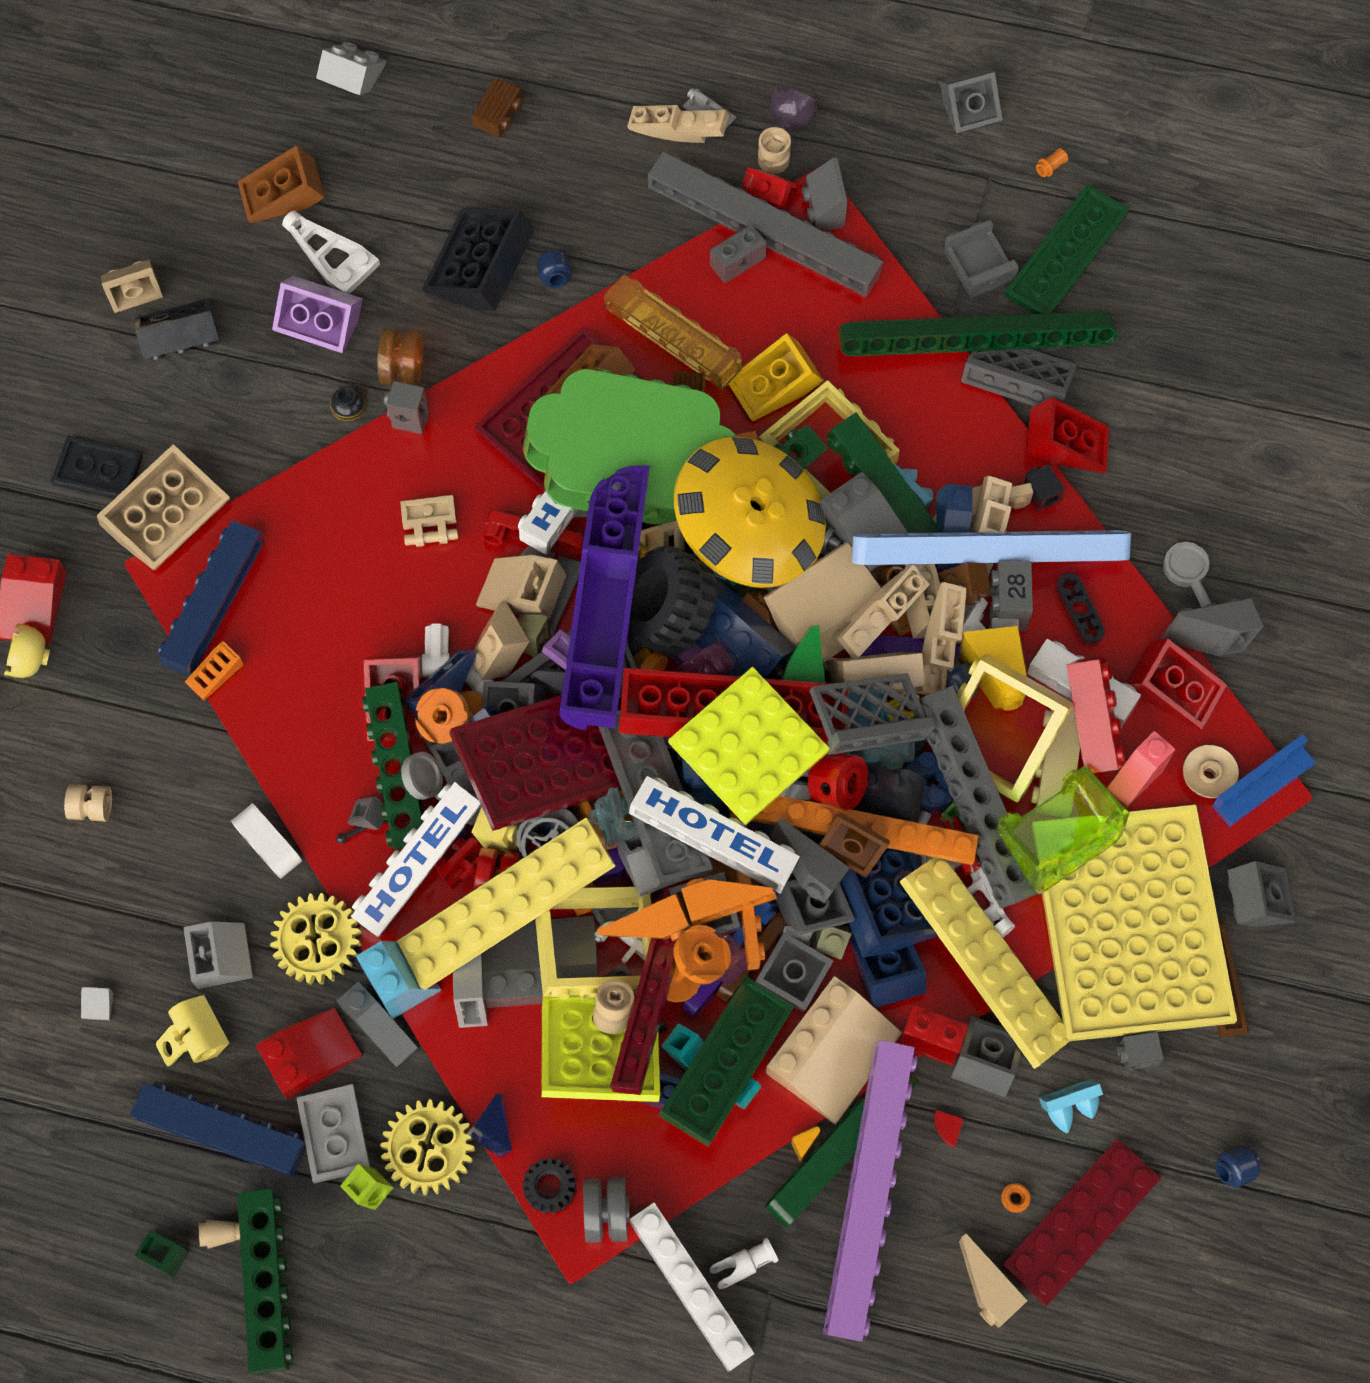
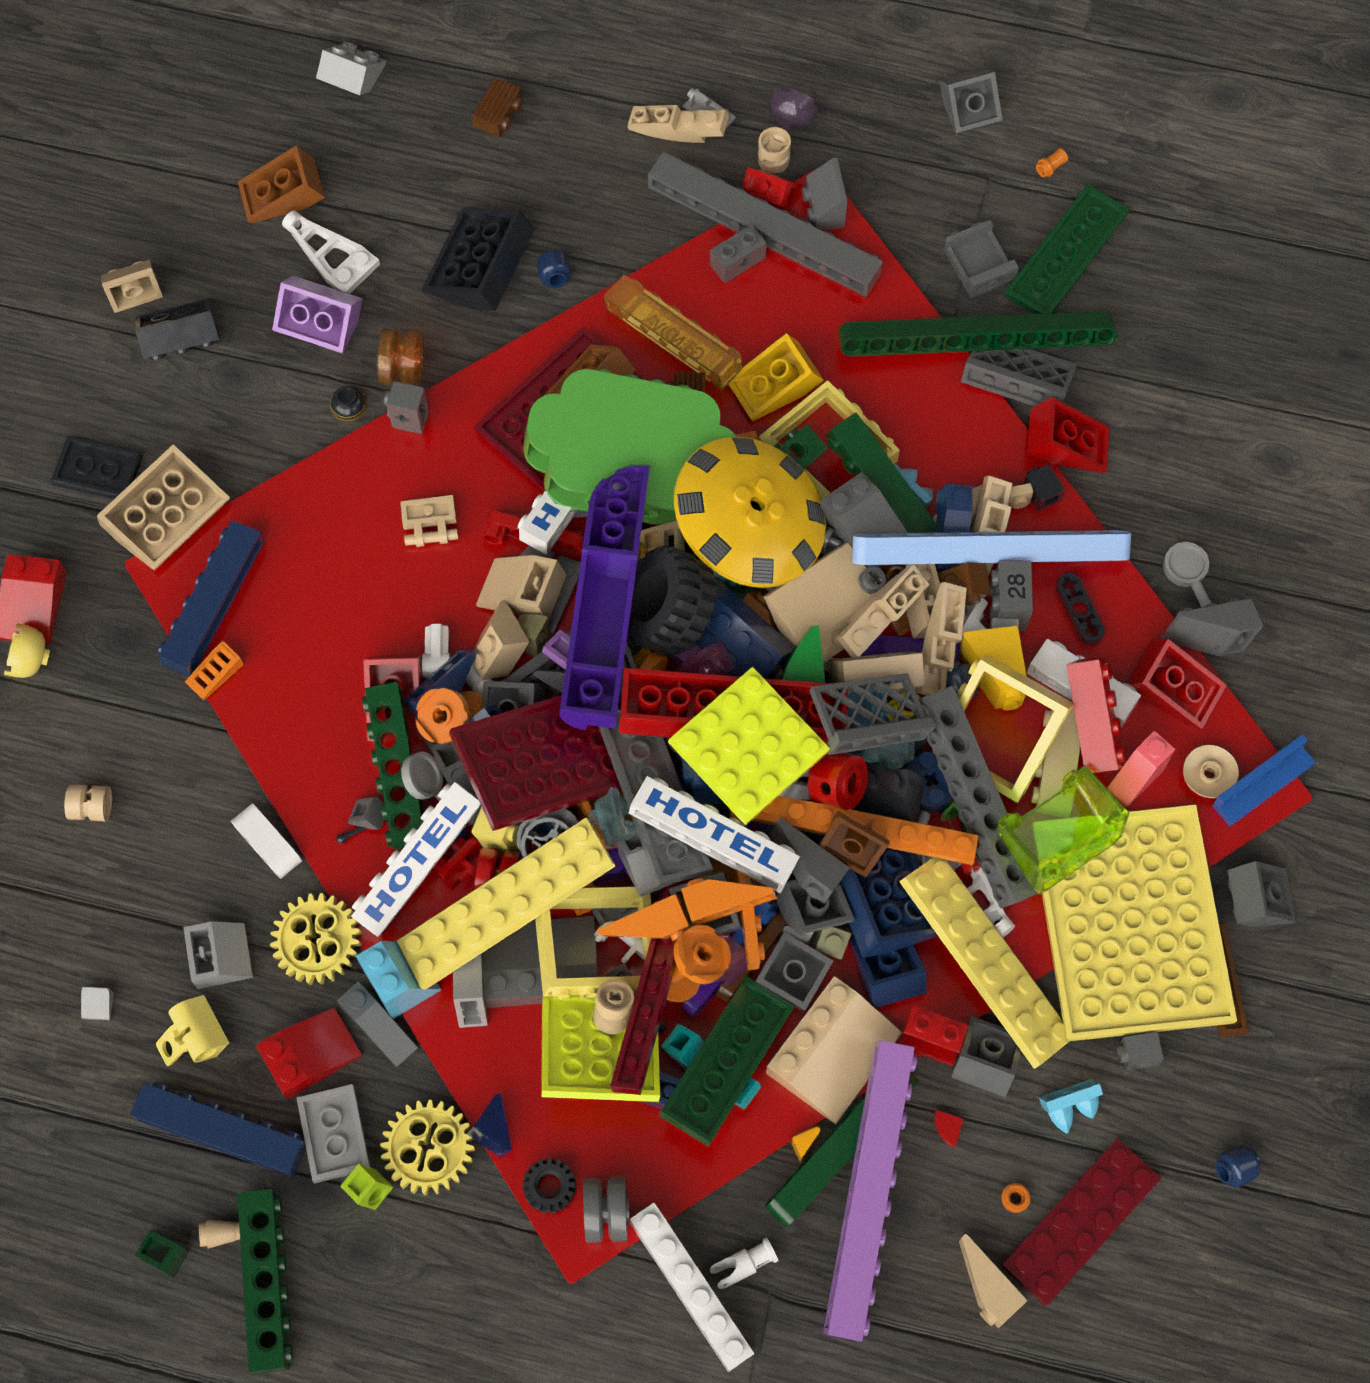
none -> dark grey bush [858,566,886,594]

